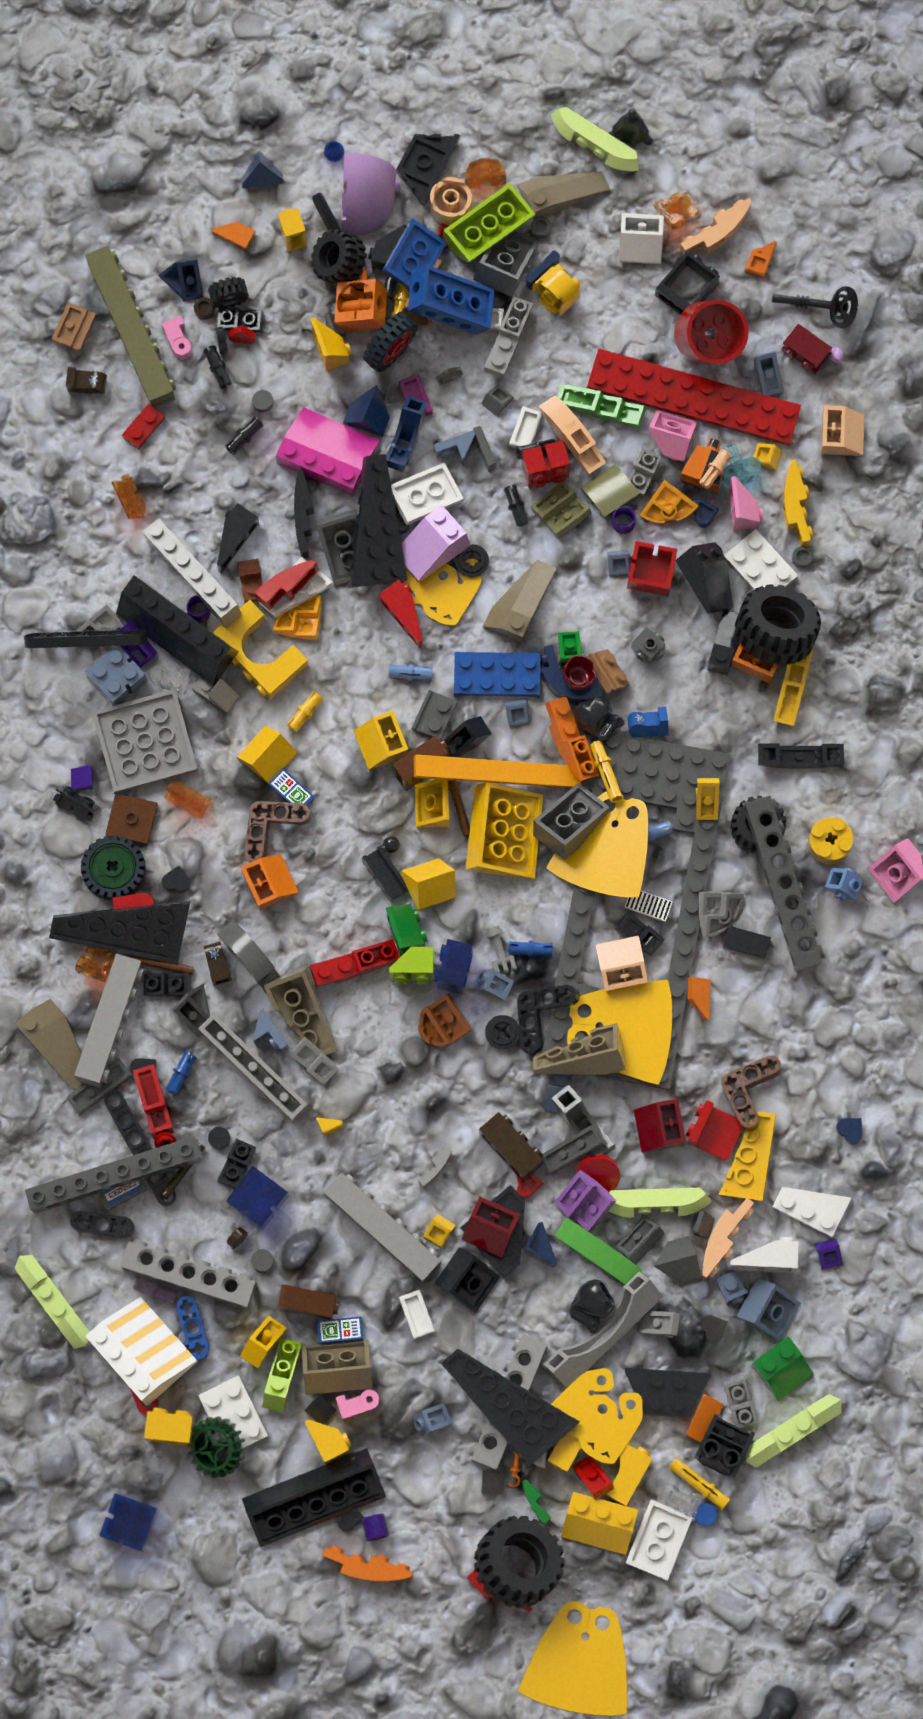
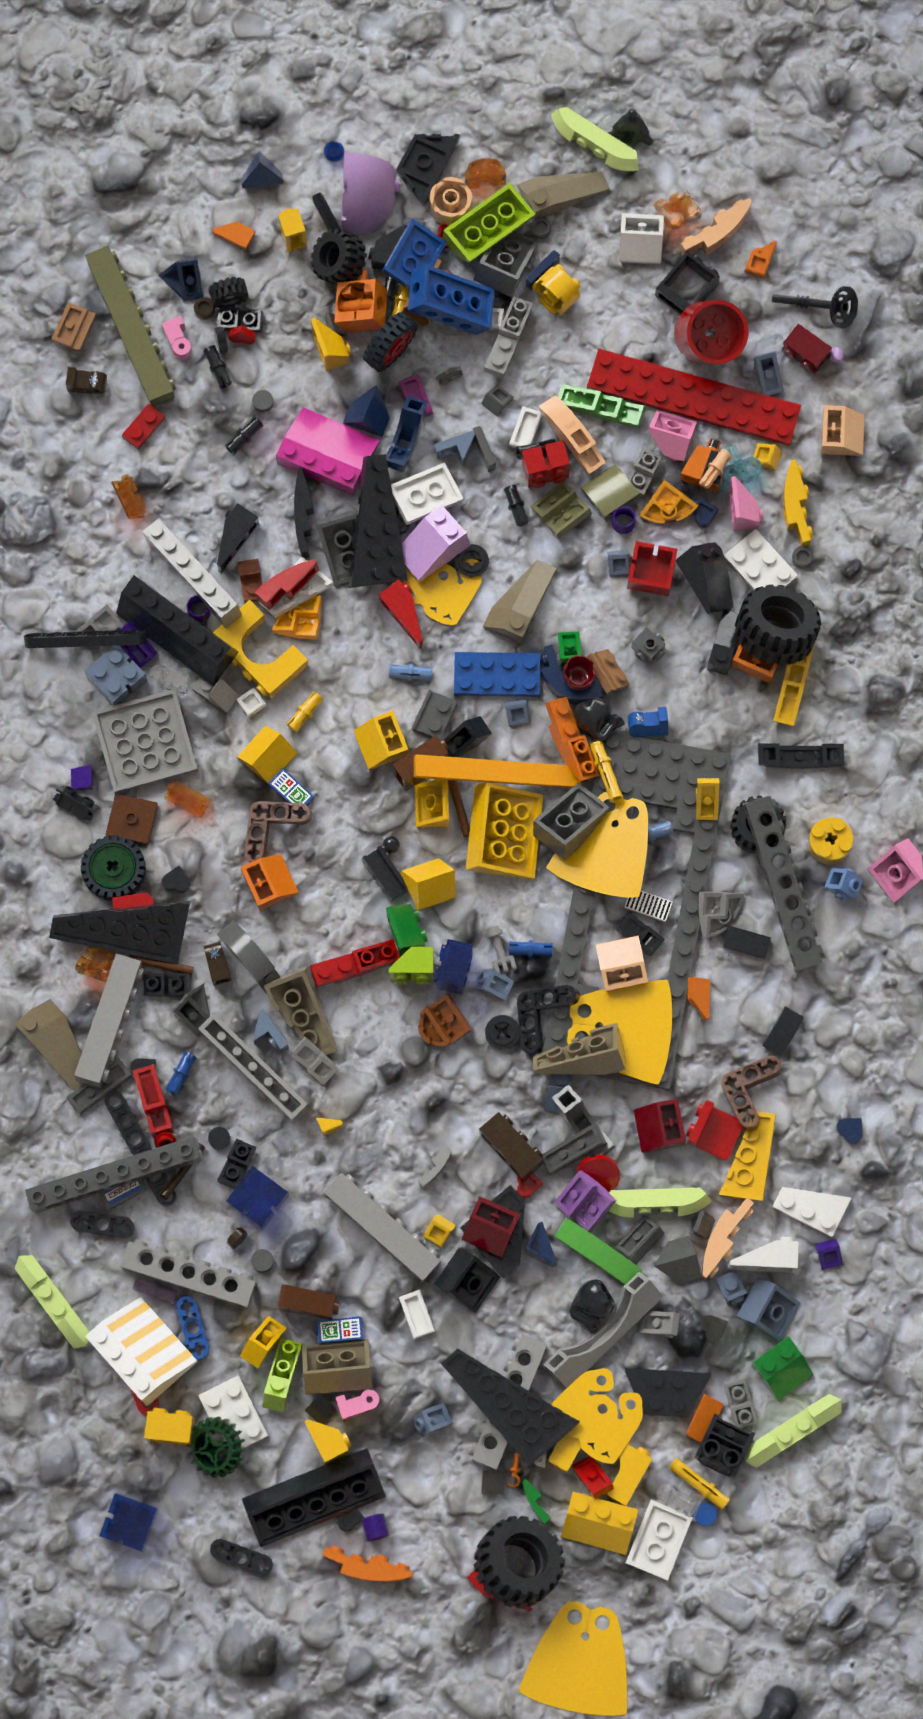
none -> black beam [210,1539,273,1576]
none -> white tile [236,688,266,718]
none -> black slope [762,1006,804,1057]

